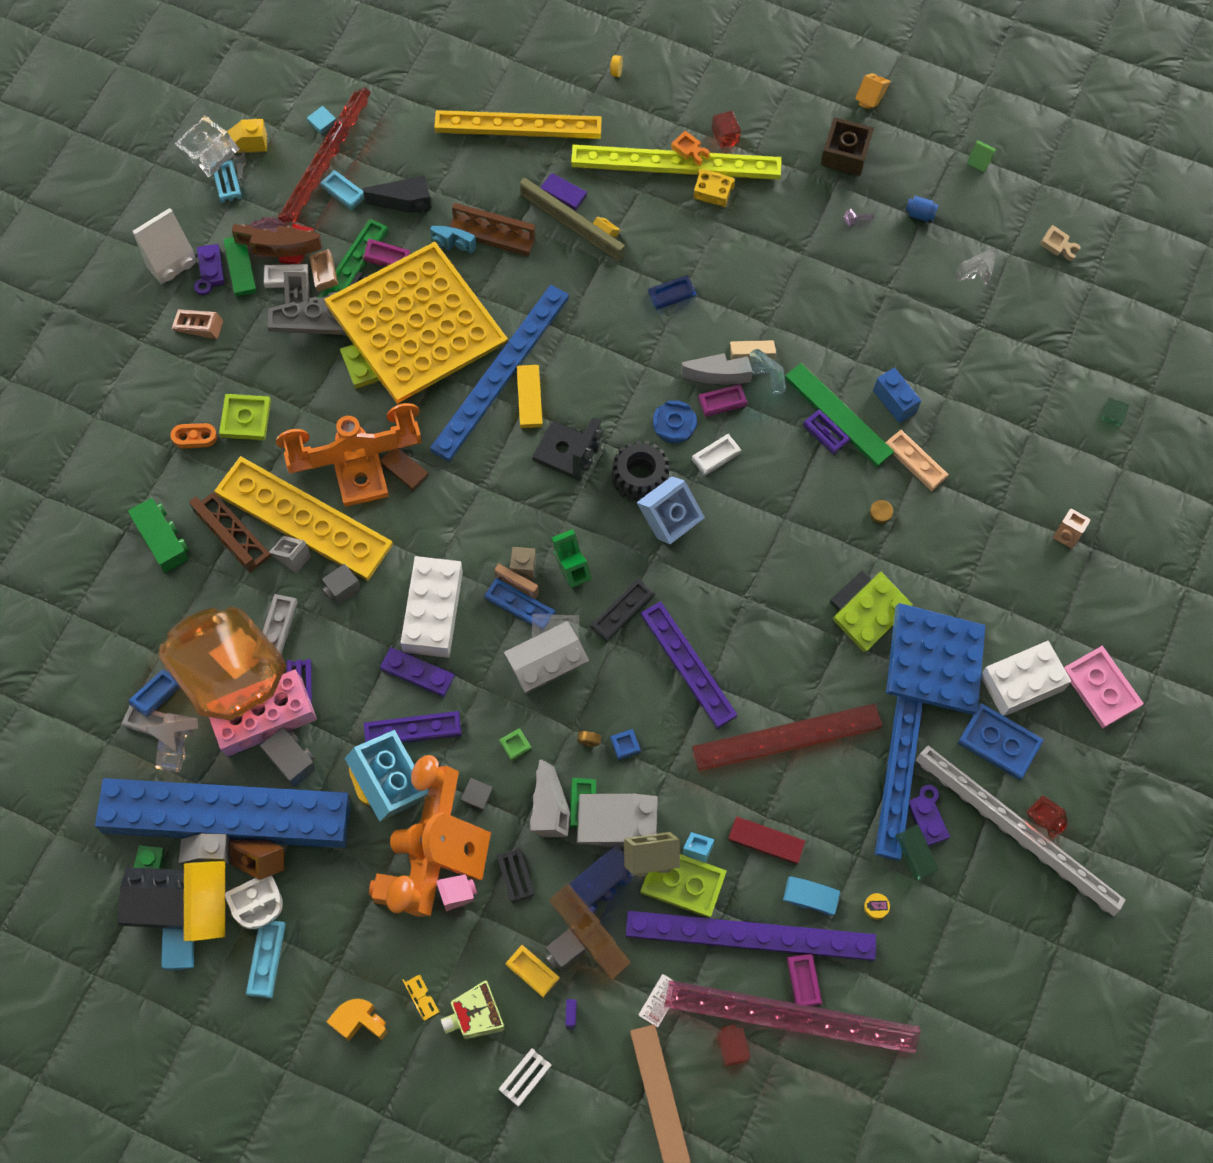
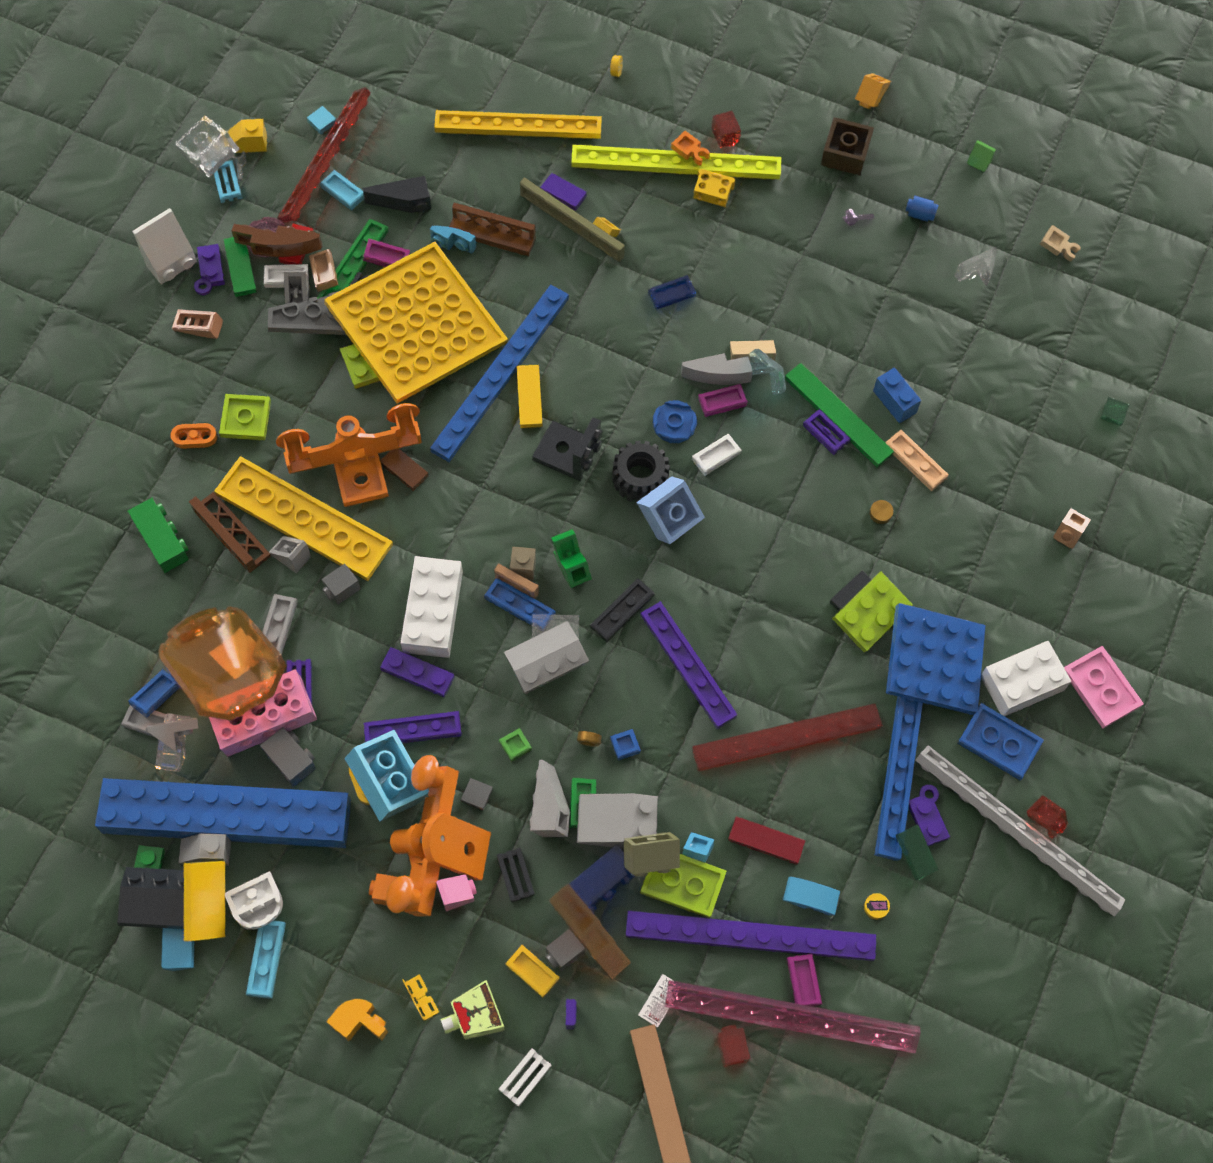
reddish brown slope [229,840,285,880] -> none

